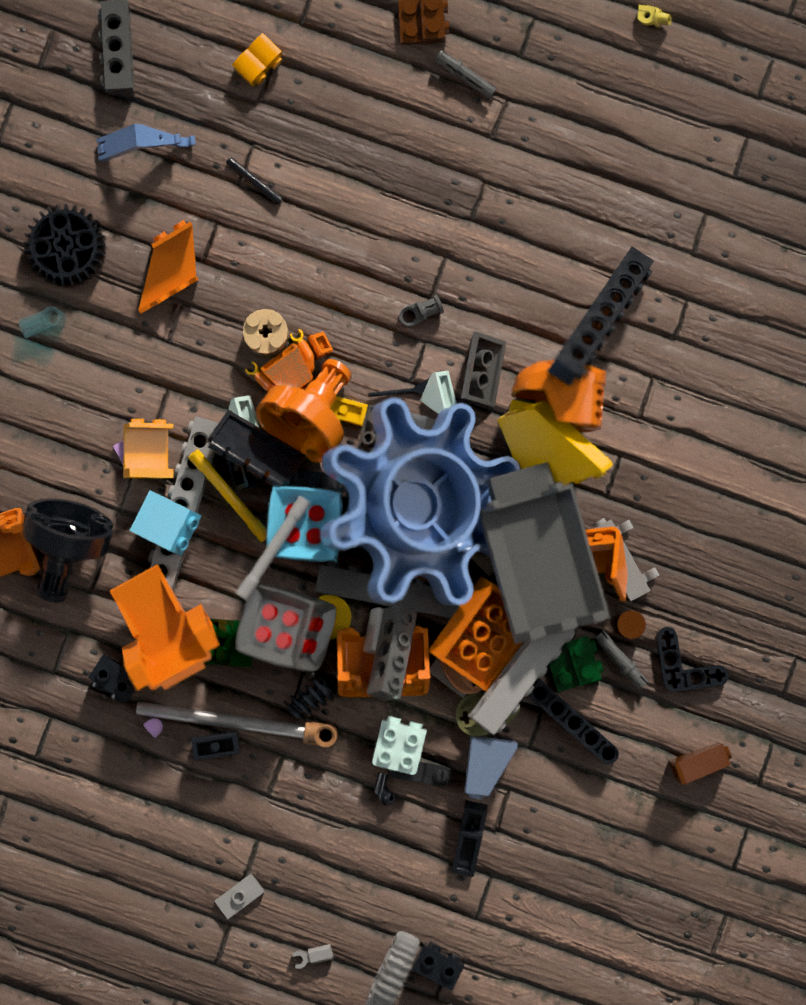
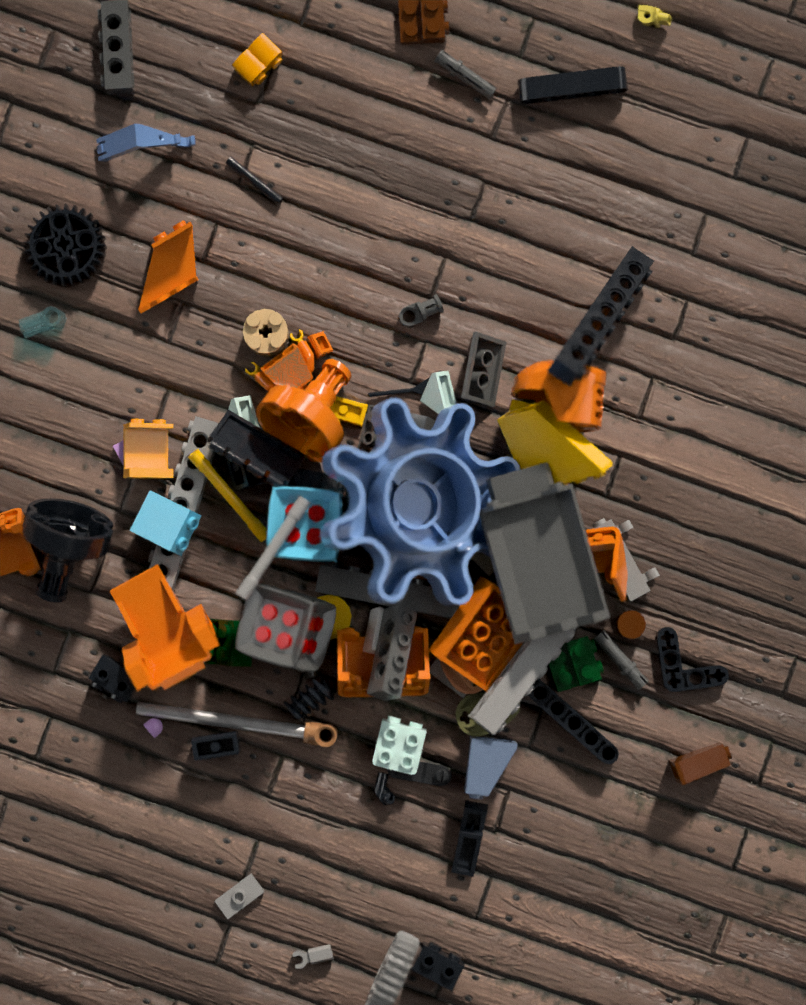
none -> black beam [517,66,628,104]

